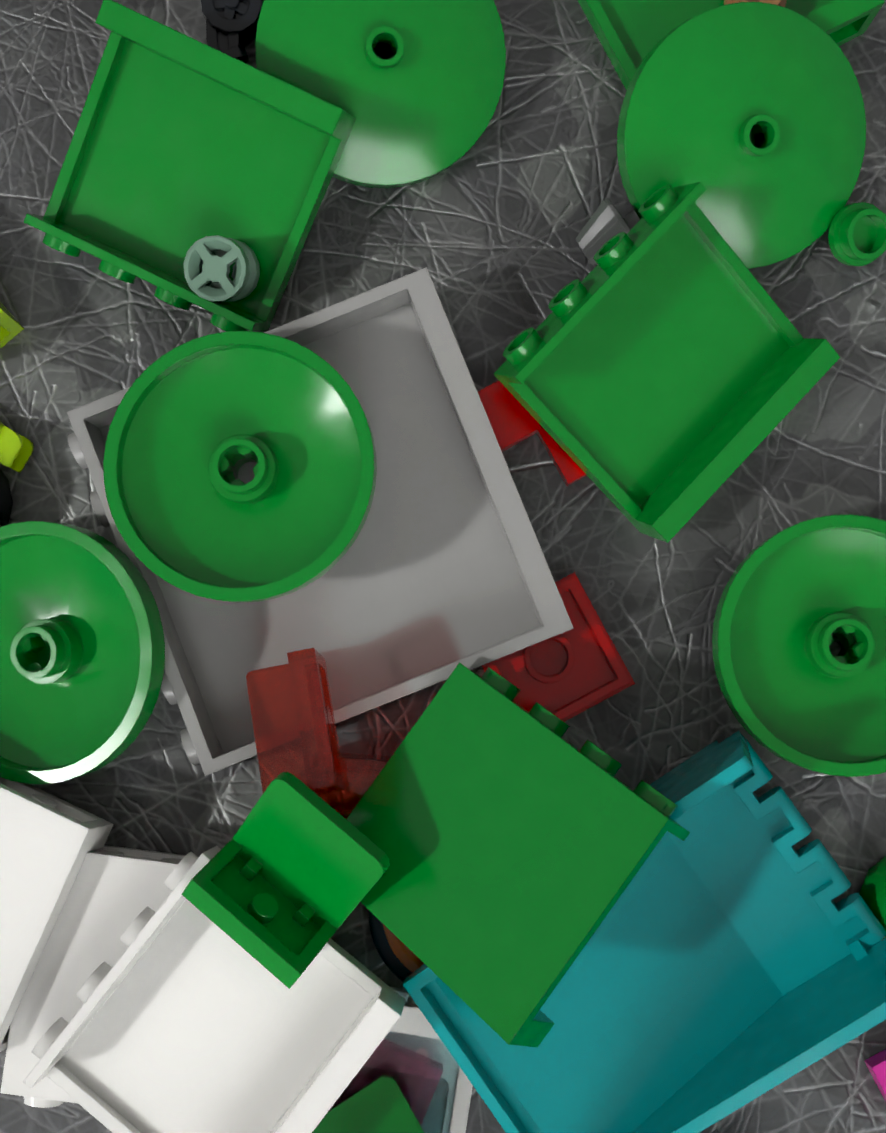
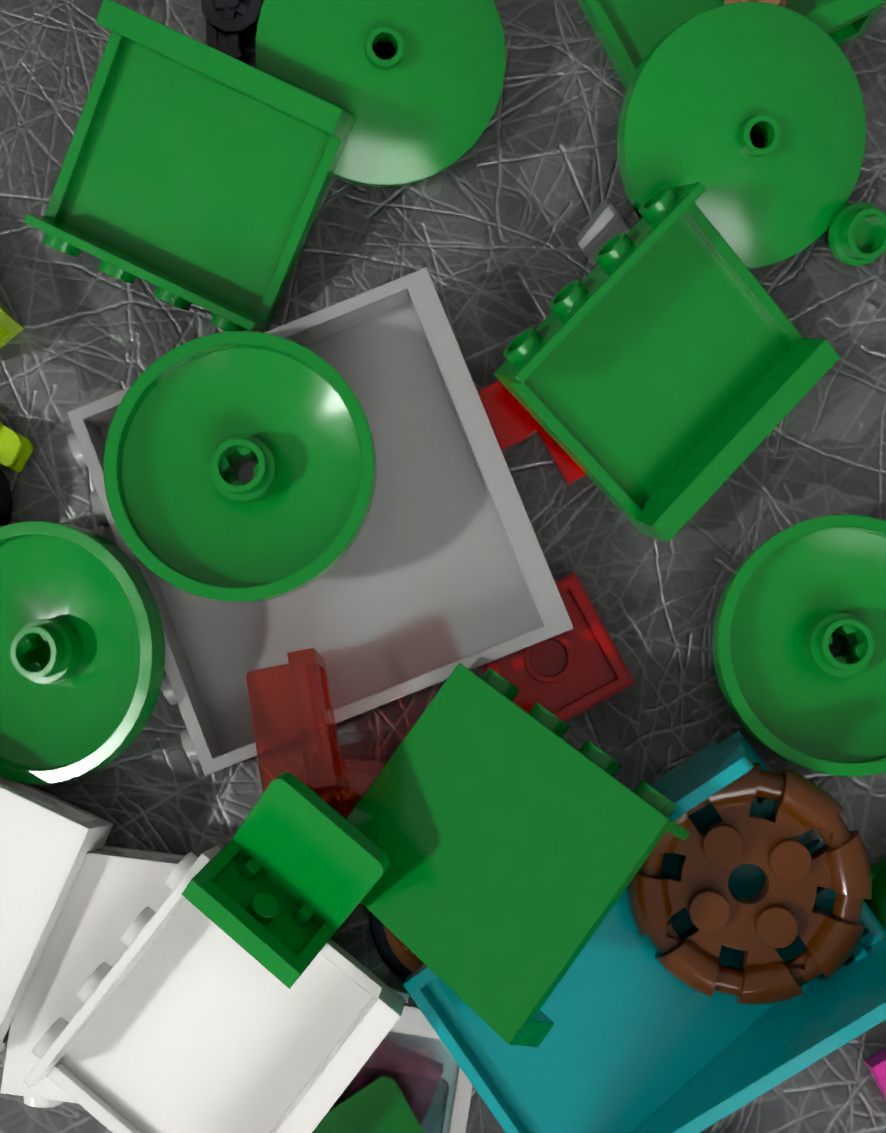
sand green wheel [183,235,260,302] -> none
none -> reddish brown plate [627,762,872,1005]

